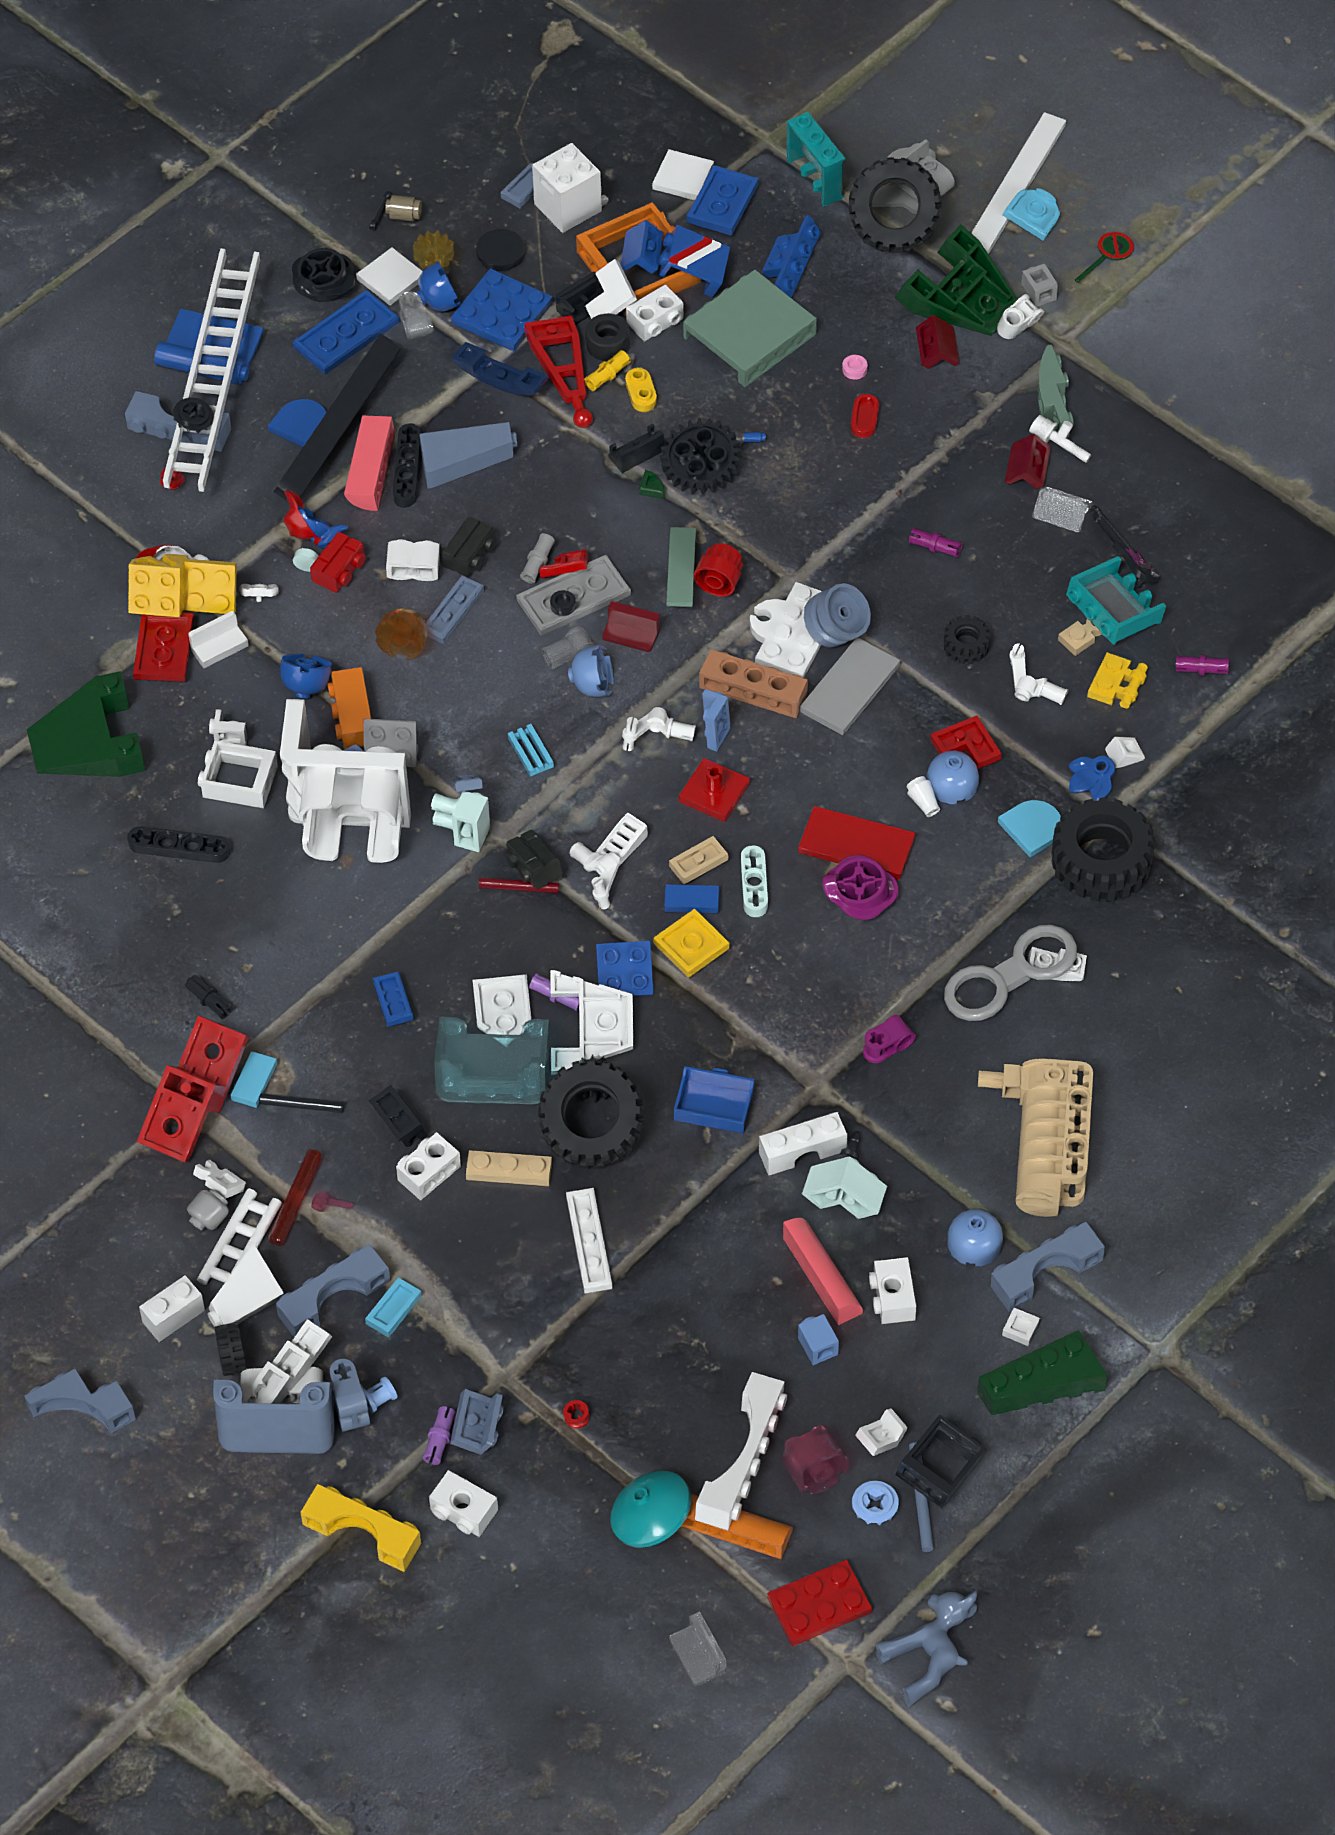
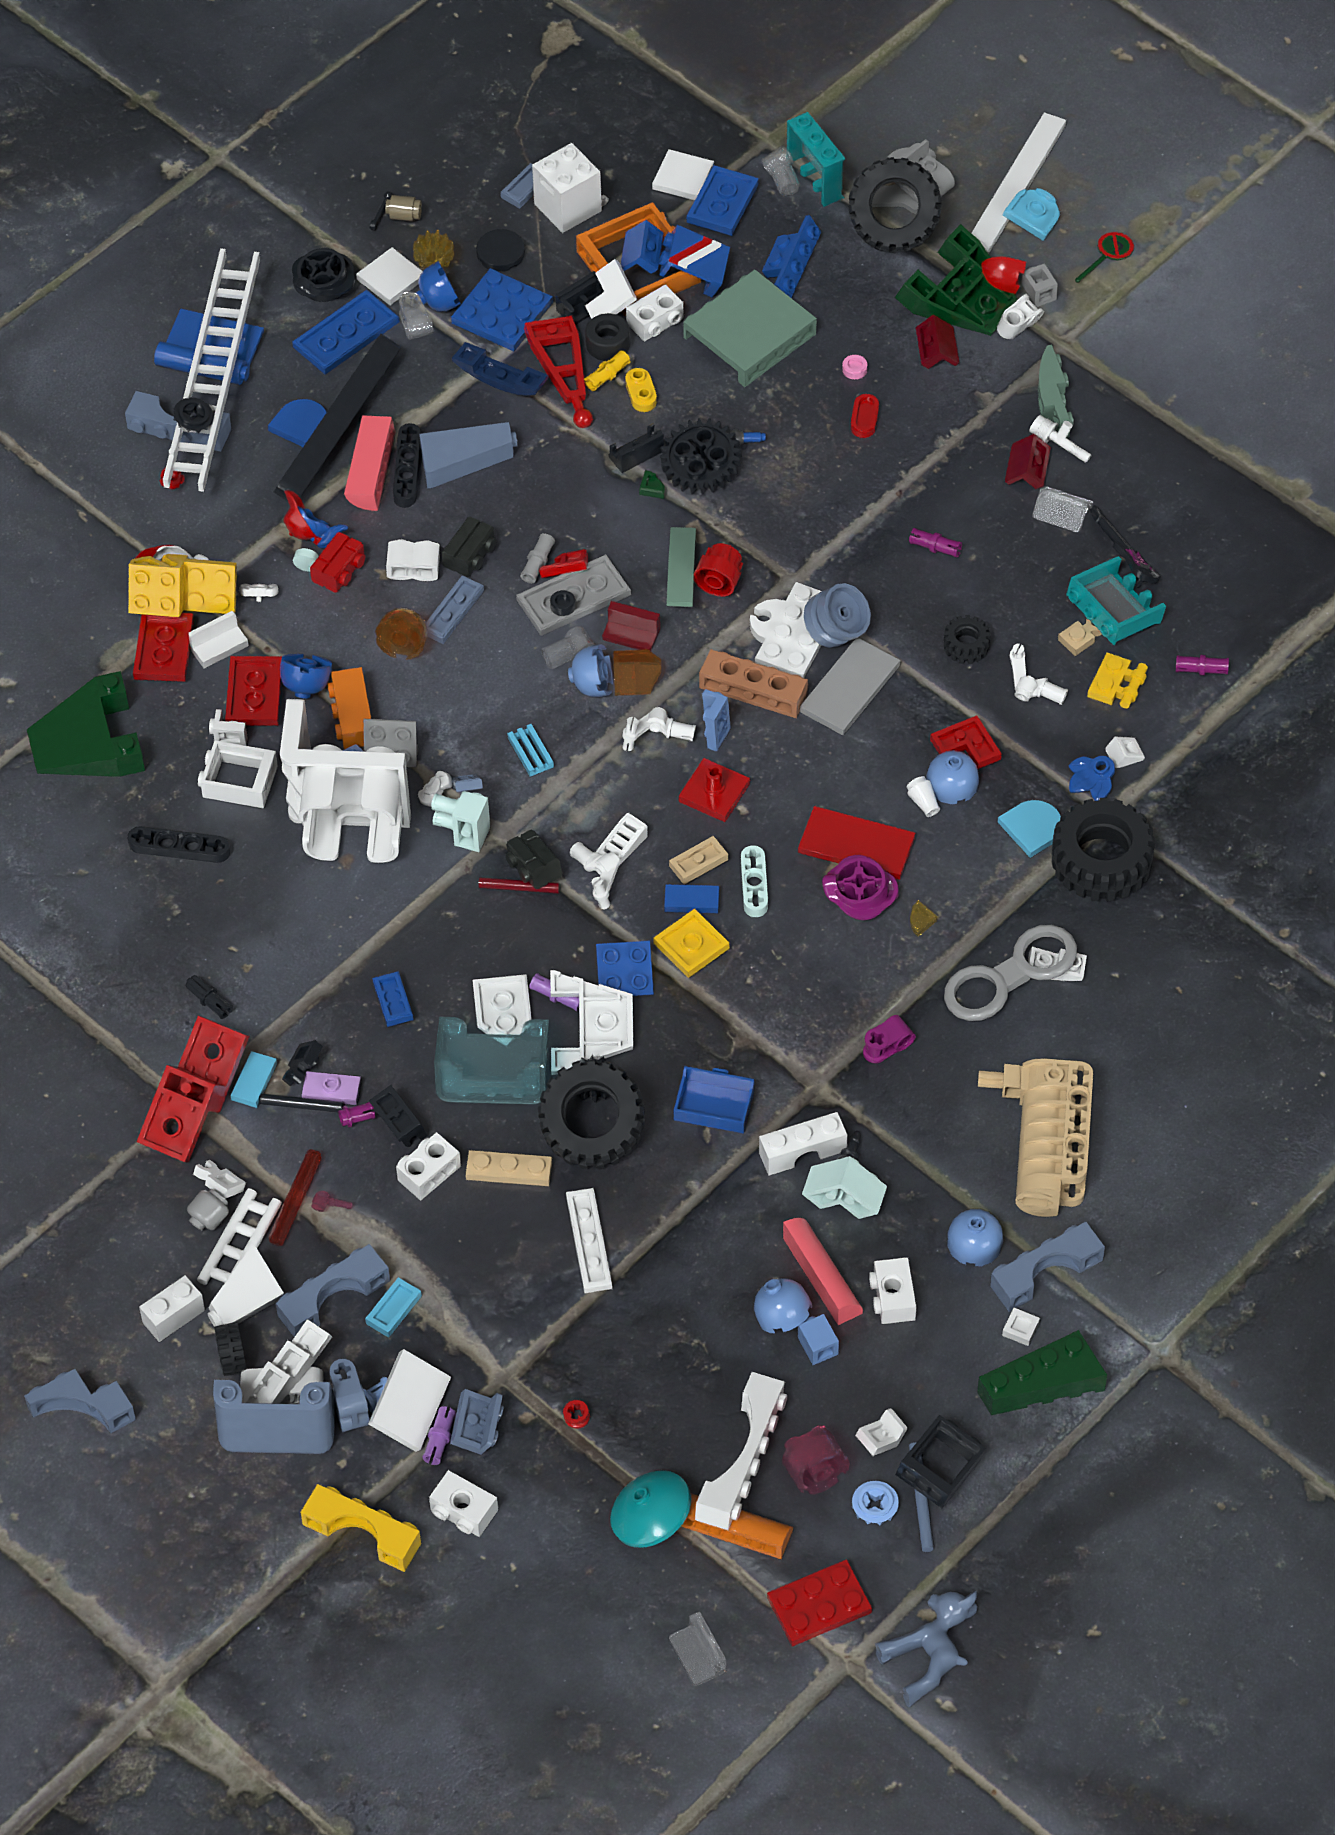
none -> red plate [225,656,282,726]
none -> black plate [282,1040,323,1086]
none -> lavender plate [302,1071,361,1105]
none -> magenta pin [338,1102,375,1127]
none -> white tile [368,1349,451,1452]
none -> white piece [418,771,453,807]
none -> clear orange slope [613,650,661,696]
none -> medium blue cylinder [754,1279,812,1333]
none -> clear piece [762,146,801,196]
none -> clear yellow tile [910,900,937,936]
none -> red brick [981,256,1026,294]

